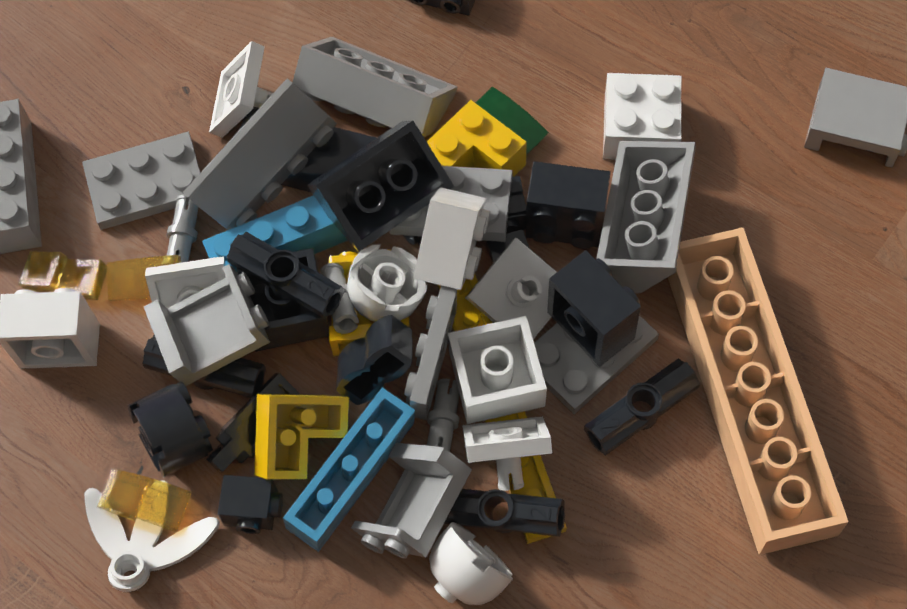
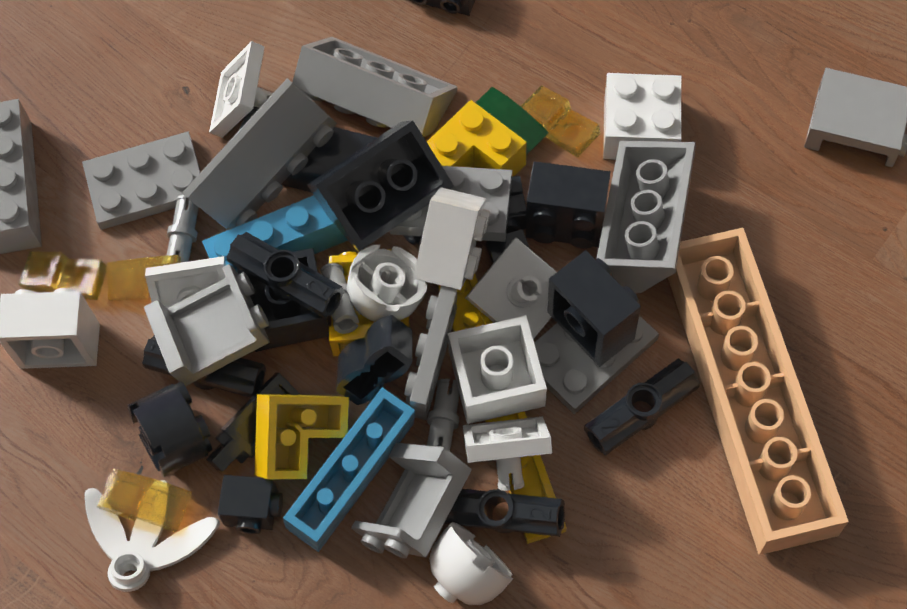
none -> clear yellow slope [521,85,601,158]

